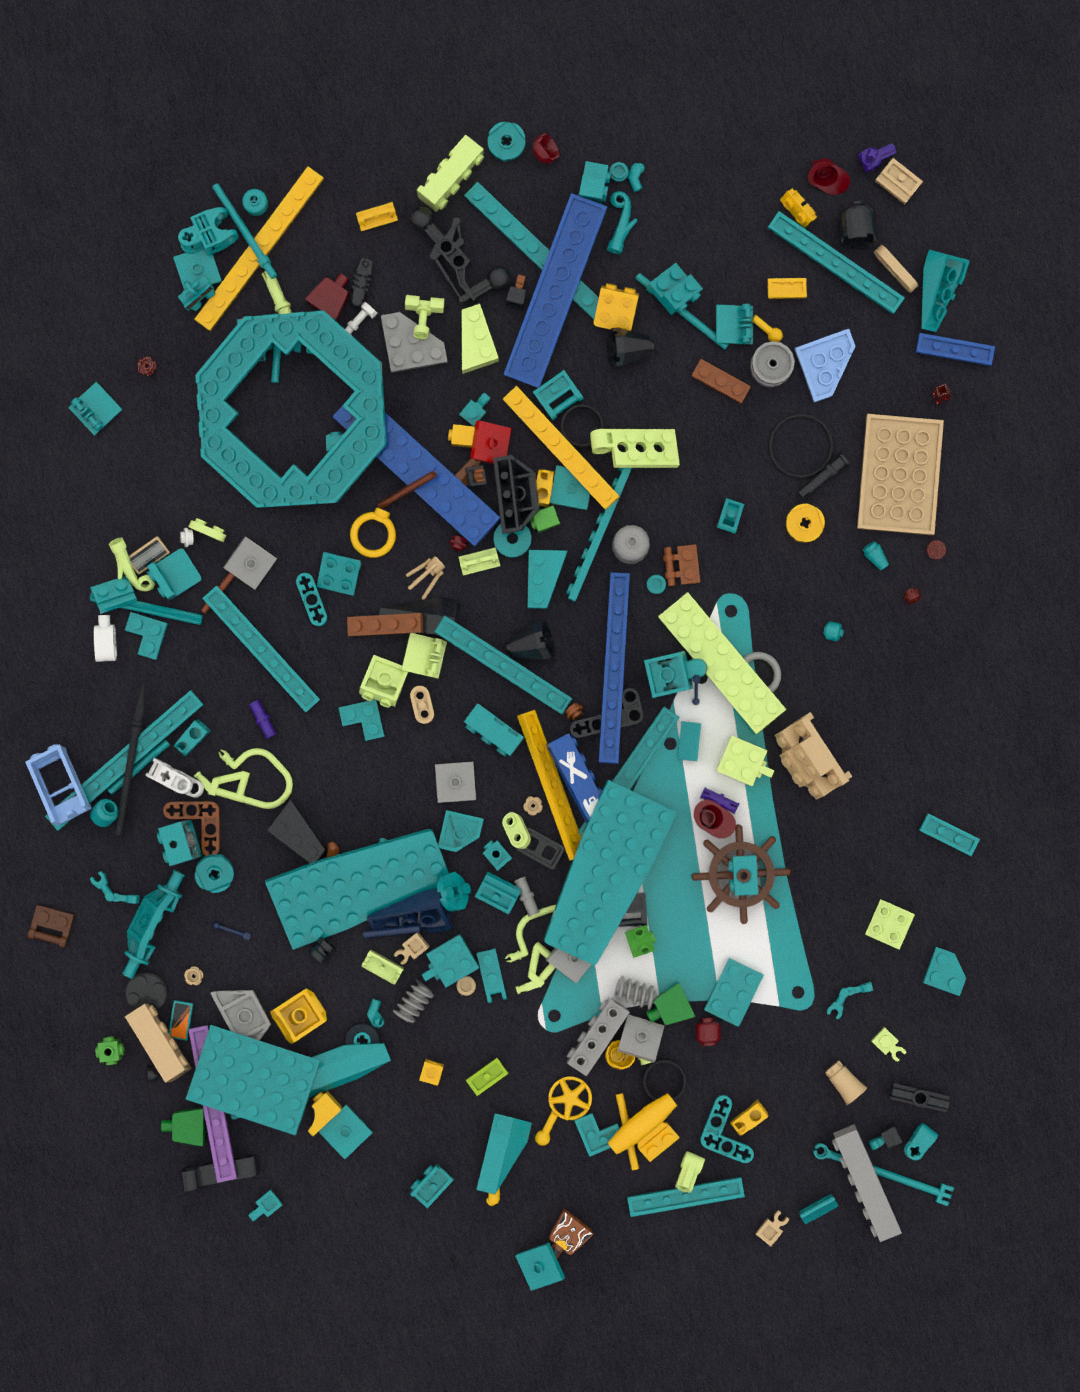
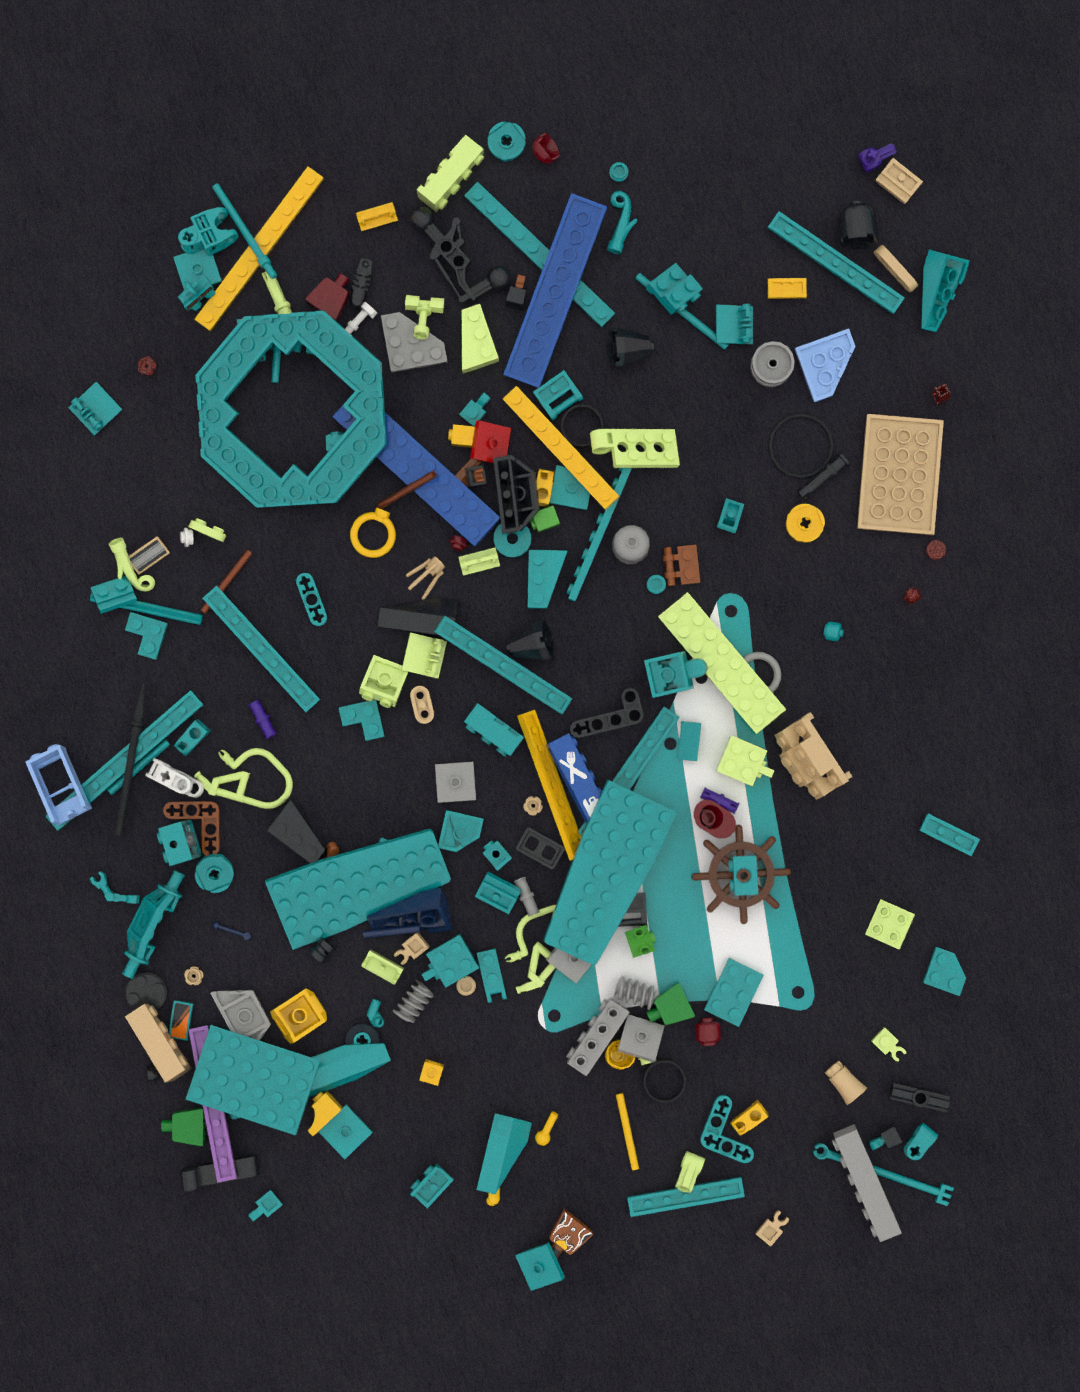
reddish brown plate [28,905,75,948] -> none
teal head [90,799,119,827] -> none
white piece [94,615,117,662] -> none
bright green brick [95,1036,125,1065] -> none
teal bracket [147,549,202,600] -> none
light grey plate [223,536,277,589] -> none
teal head [242,189,268,216] -> none
teal hinge [317,552,361,596] -> none
dark orange plate [347,613,423,636] -> none
teal plate [437,872,471,911] -> none
lime plate [466,1058,508,1096] -> none
yellowish green plate [502,812,531,849] -> none
yellow wheel [549,1076,592,1120] -> none
dark orange plate [565,703,584,720] -> none
teal plate [575,1113,620,1157] -> none
teal brick [579,161,611,204] -> none
yellow bracket [594,283,639,331] -> none
blue plate [599,572,630,764] -> none
yellow plate [608,1093,680,1162] -> none
teal arm [628,163,645,192] -> none
dark orange plate [691,359,751,404] -> none
dark blue hinge [692,675,700,705] -> none
yellow bar [752,315,783,342] -> none
yellow hinge [780,188,817,229] -> none
teal slope [798,1194,838,1224] -> none
dark red piece [808,158,850,195] -> none
teal piece [827,982,873,1019] -> none
teal cone [863,541,889,570] -> none
blue plate [915,333,995,366] -> none

